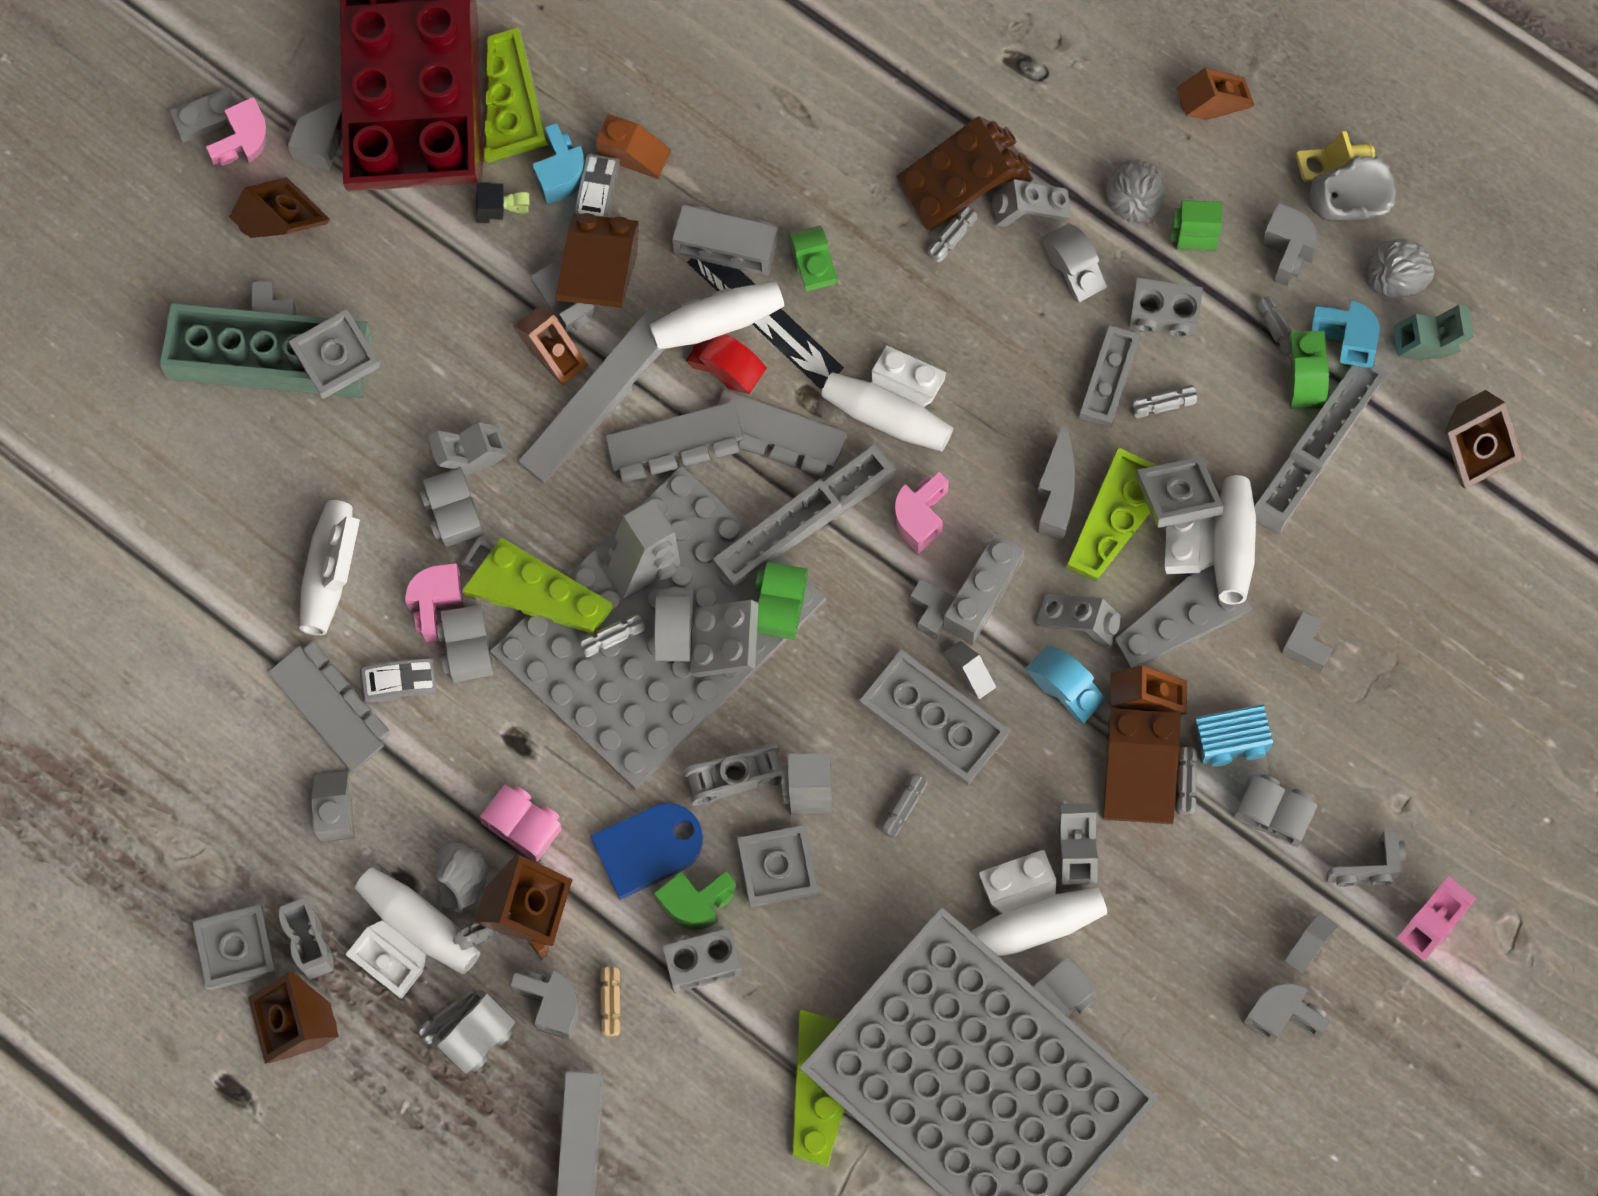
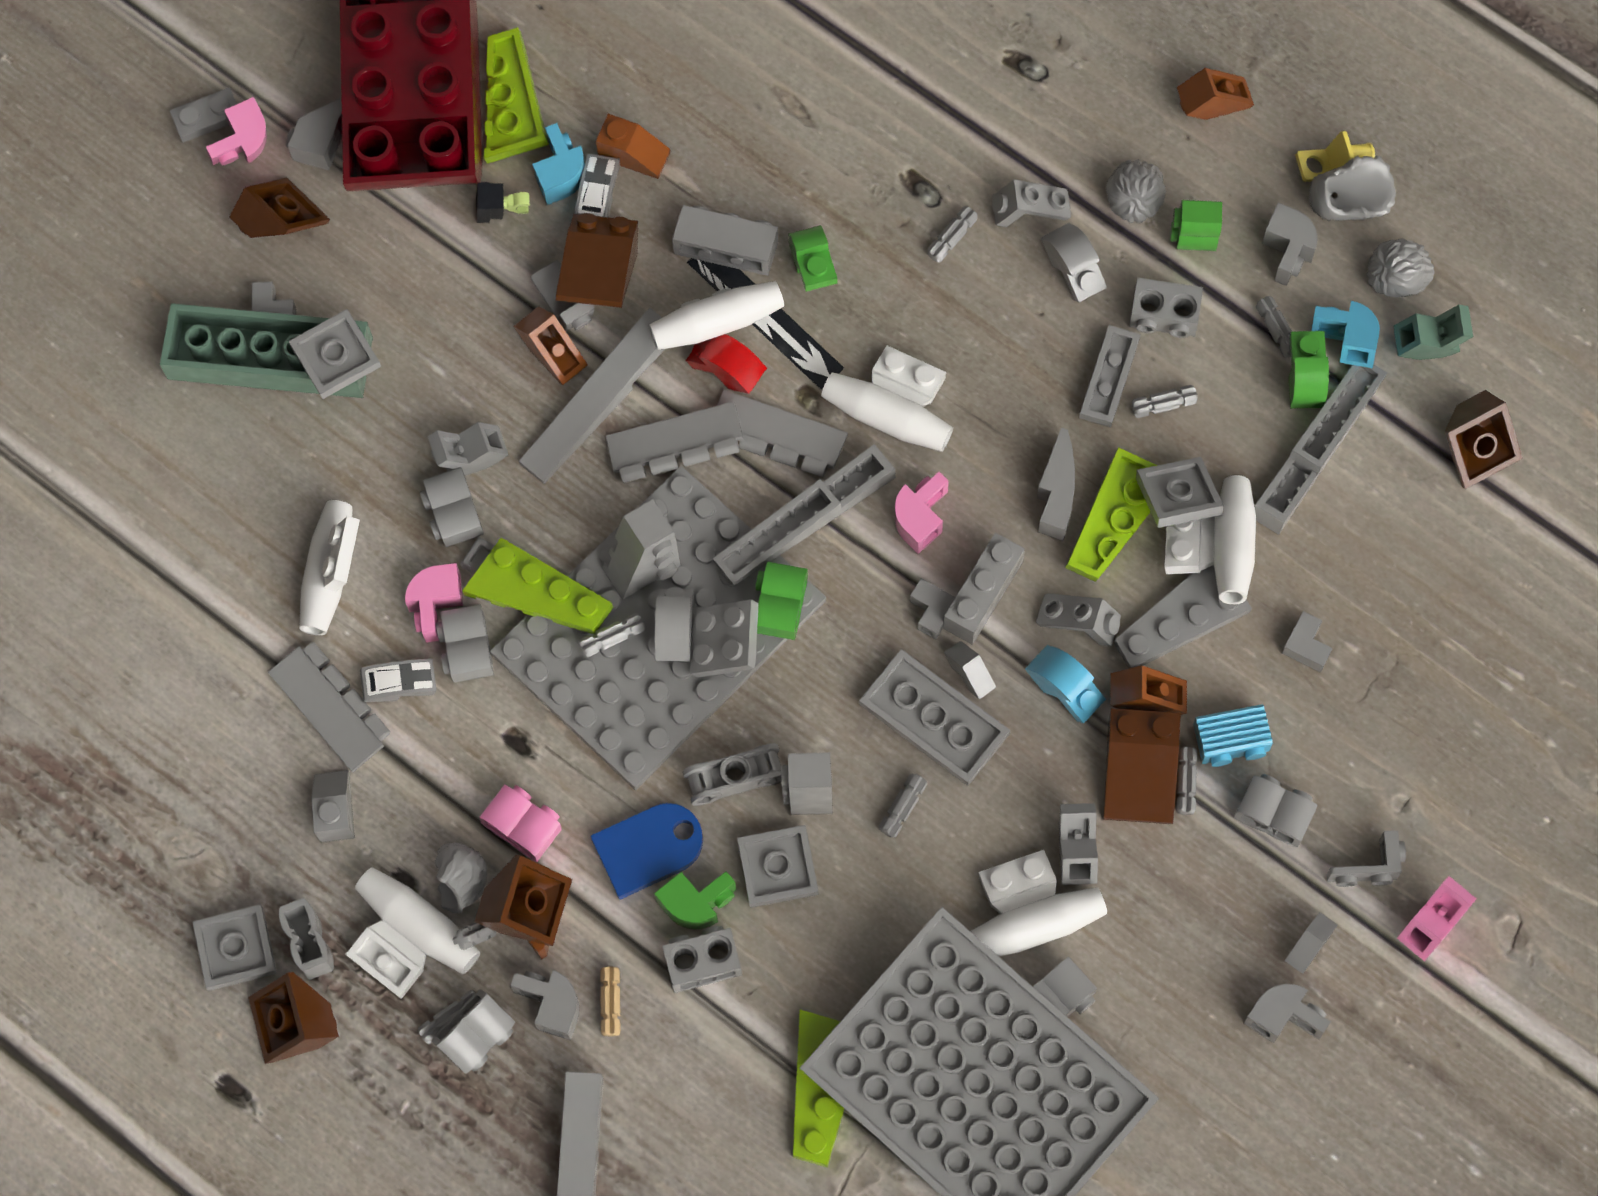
reddish brown bracket [896,116,1033,231] -> none

